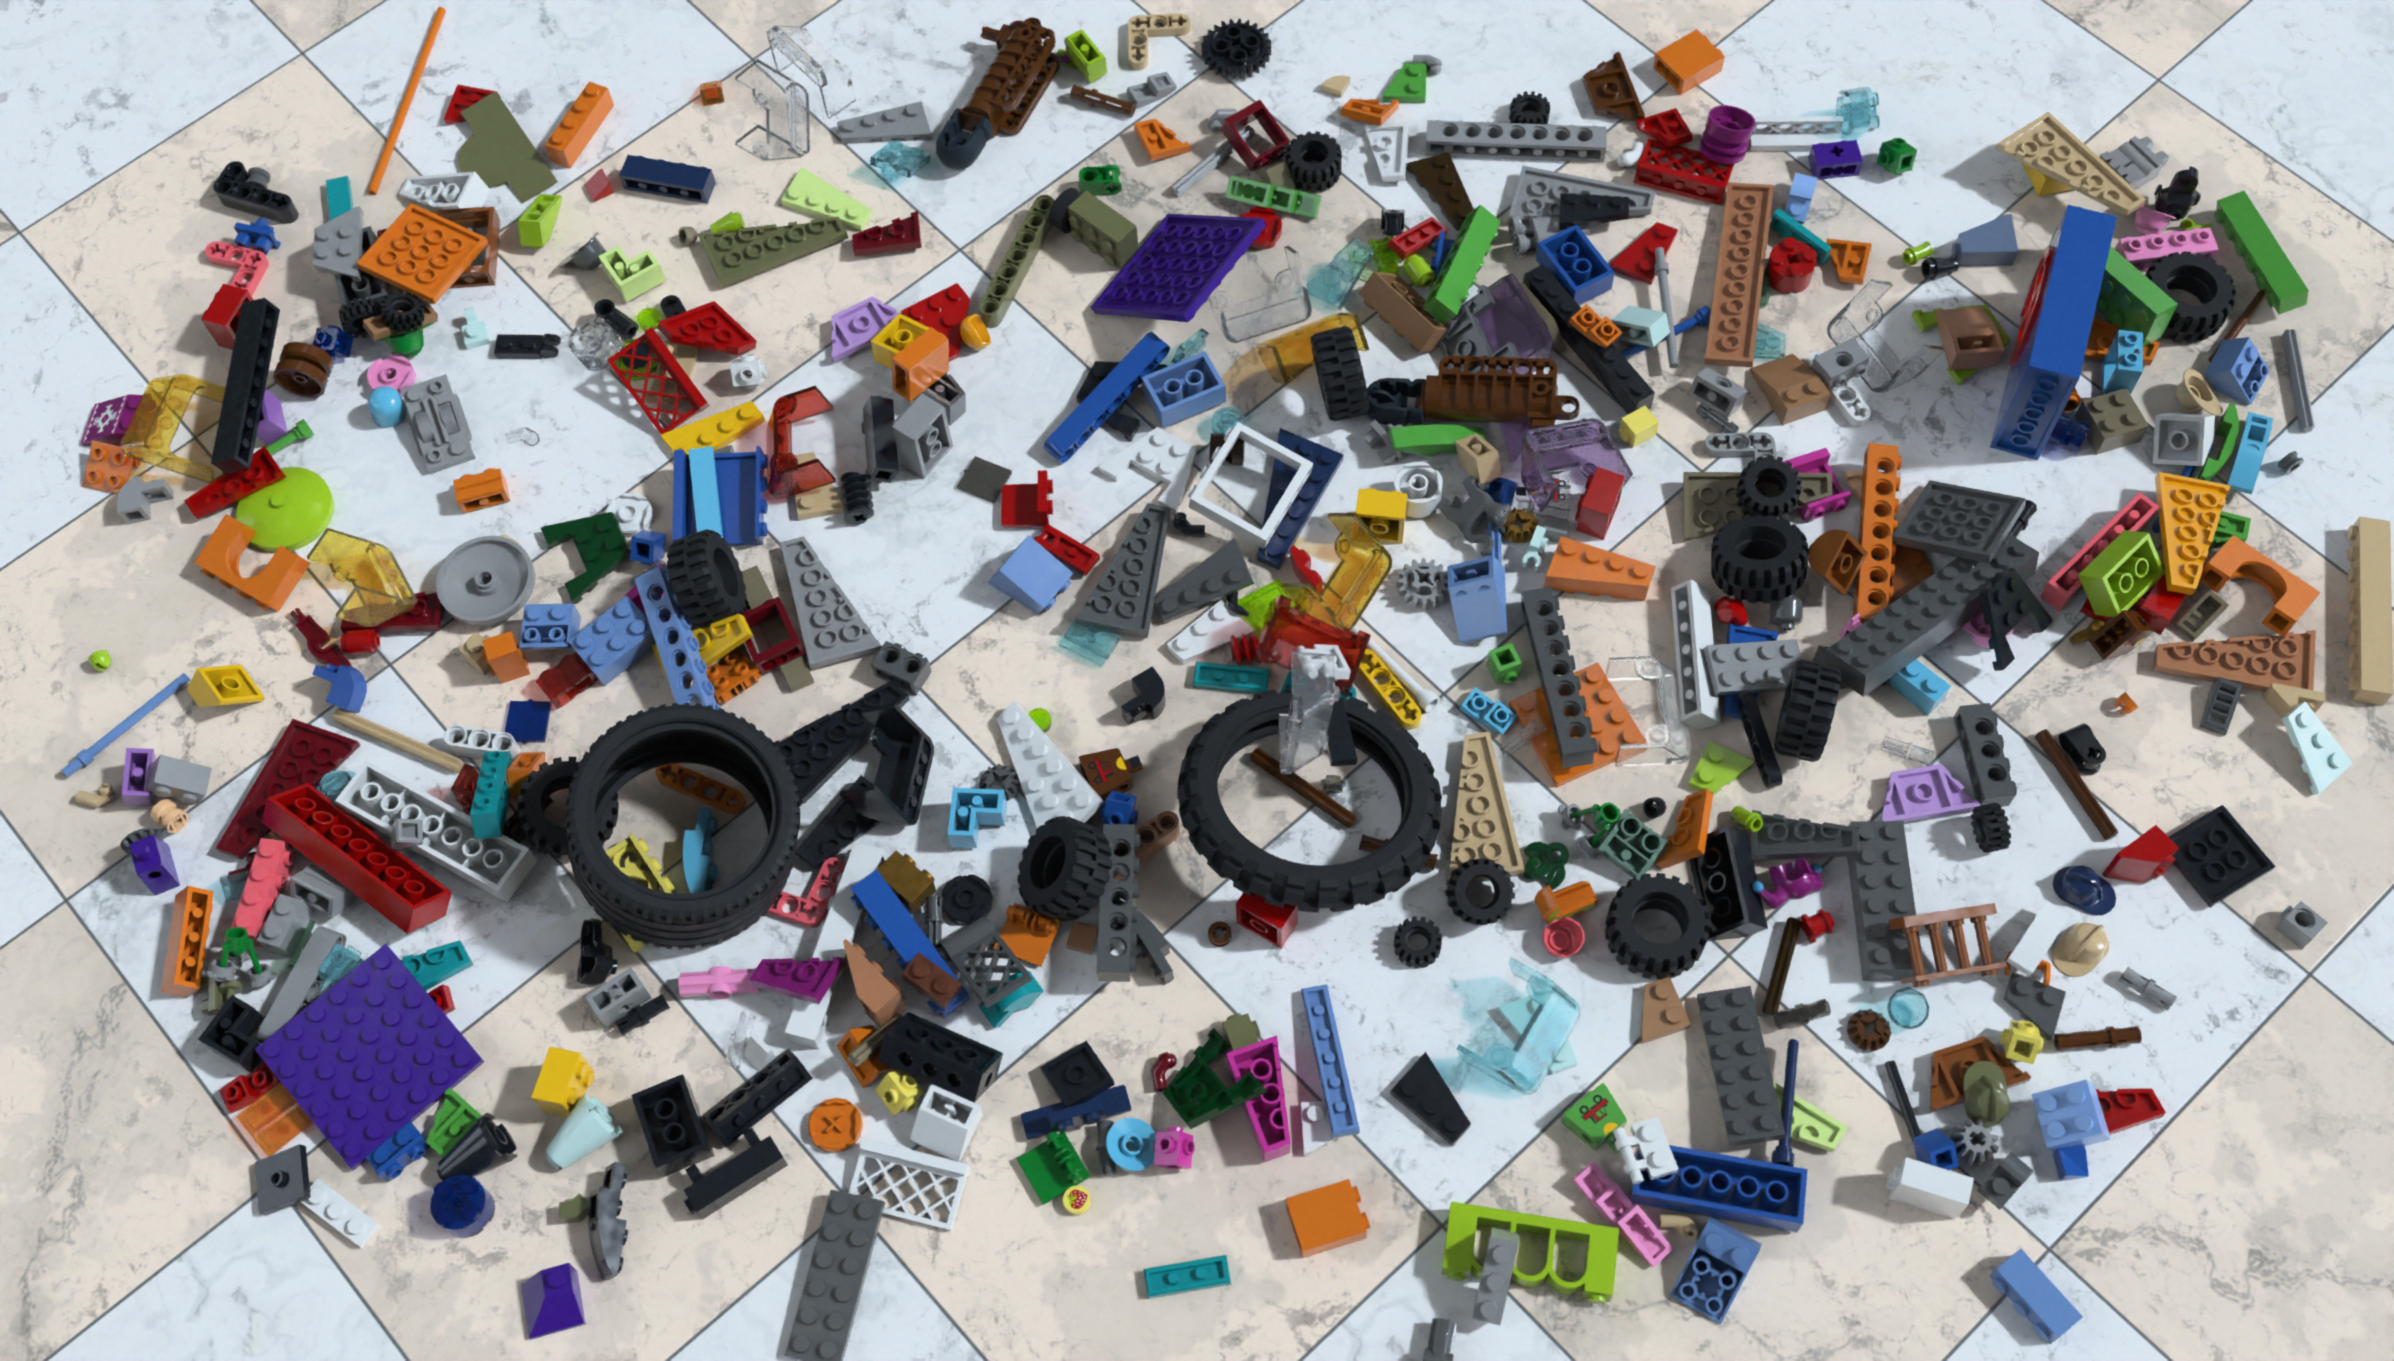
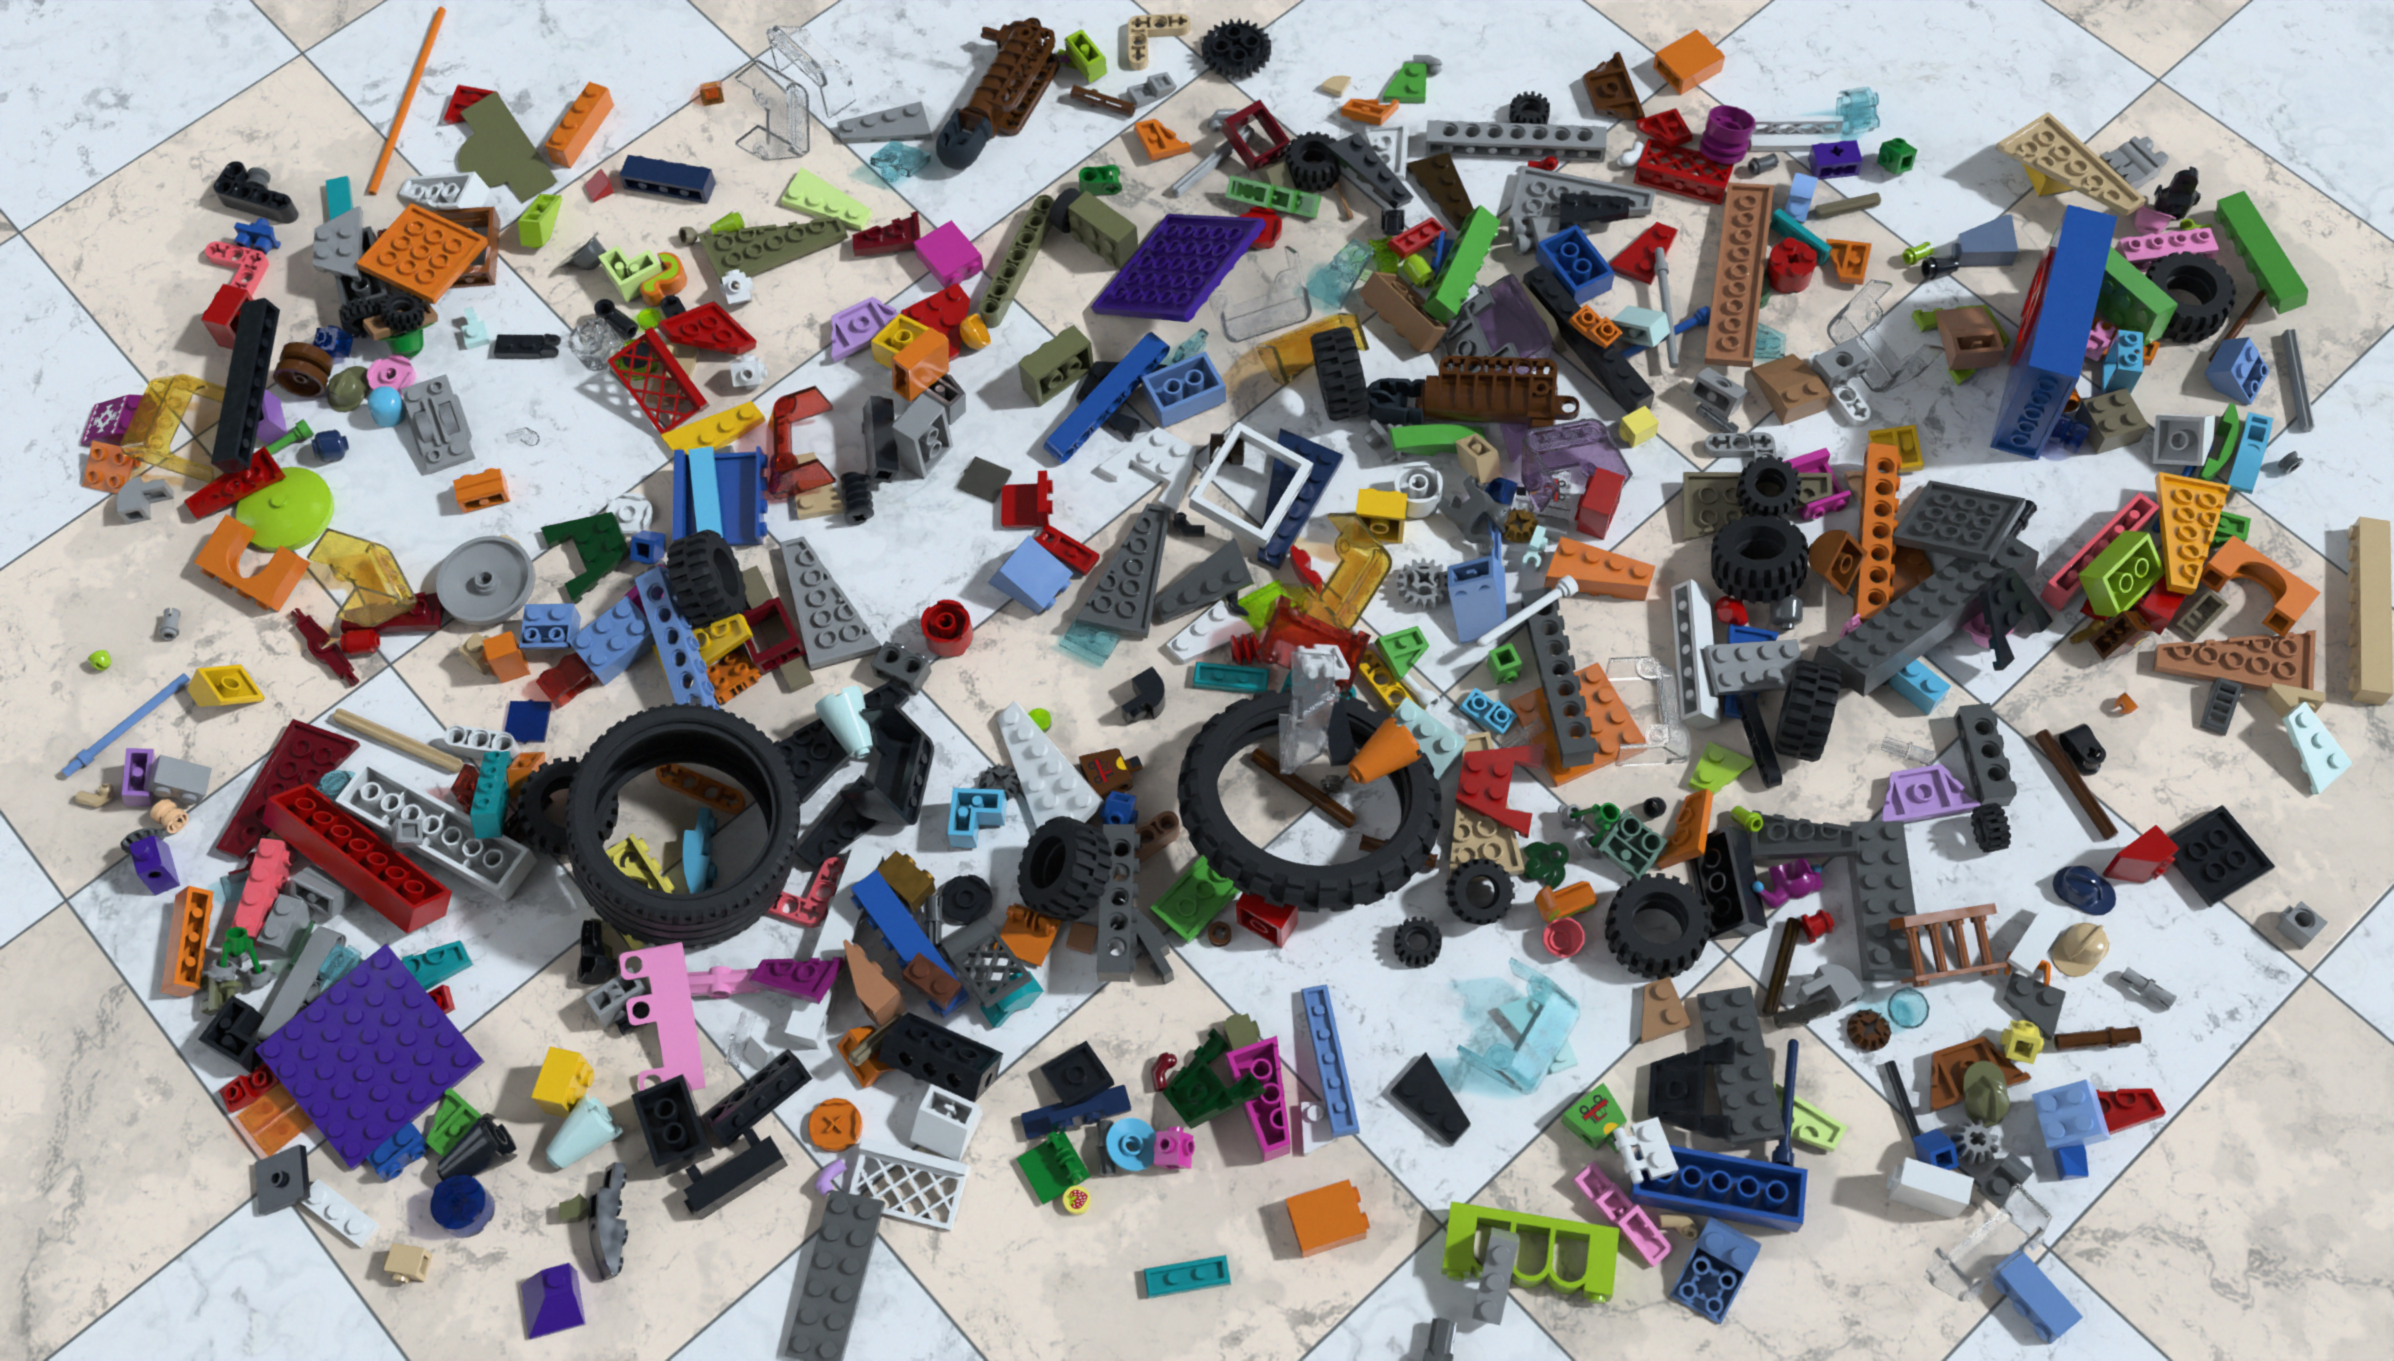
blue brick [312,663,367,712] -> none
light yellow brick [875,1070,924,1115] -> none
clear light blue plate [1211,407,1246,434] -> none
tan piece [2176,369,2223,416] -> none
none -> light grey pin [159,608,181,640]
none -> dark blue head [311,429,349,462]
none -> olive piece [328,366,370,412]
none -> tan brick [384,1243,433,1284]
none -> bright pink piece [619,942,706,1091]
none -> orange animal [640,252,687,307]
none -> white brick [719,270,754,306]
none -> lavender arm [814,1158,847,1196]
none -> light aqua cone [815,686,873,759]
none -> dark pink brick [914,220,984,289]
none -> red brick [921,599,973,657]
none -> olive brick [1018,325,1094,407]
none -> bright green plate [1150,855,1241,944]
none -> black wing [1324,133,1414,209]
none -> medium nougat hinge [1332,182,1353,220]
none -> orange cone [1348,717,1421,785]
none -> bright green wing [1374,626,1429,682]
none -> light aqua wing [1391,697,1467,781]
none -> red wing [1455,744,1545,838]
none -> white piece [1477,575,1578,647]
none -> red arm [1528,156,1558,171]
none -> black wing [1648,1037,1735,1143]
none -> dark grey pin [1748,153,1779,175]
none -> light grey brick [1796,964,1865,1012]
none -> dark tan axle [1814,192,1881,219]
none -> yellow wing [1868,424,1924,473]
none -> clear windscreen [1924,1182,2053,1303]
none -> bright pink plate [2085,320,2115,362]

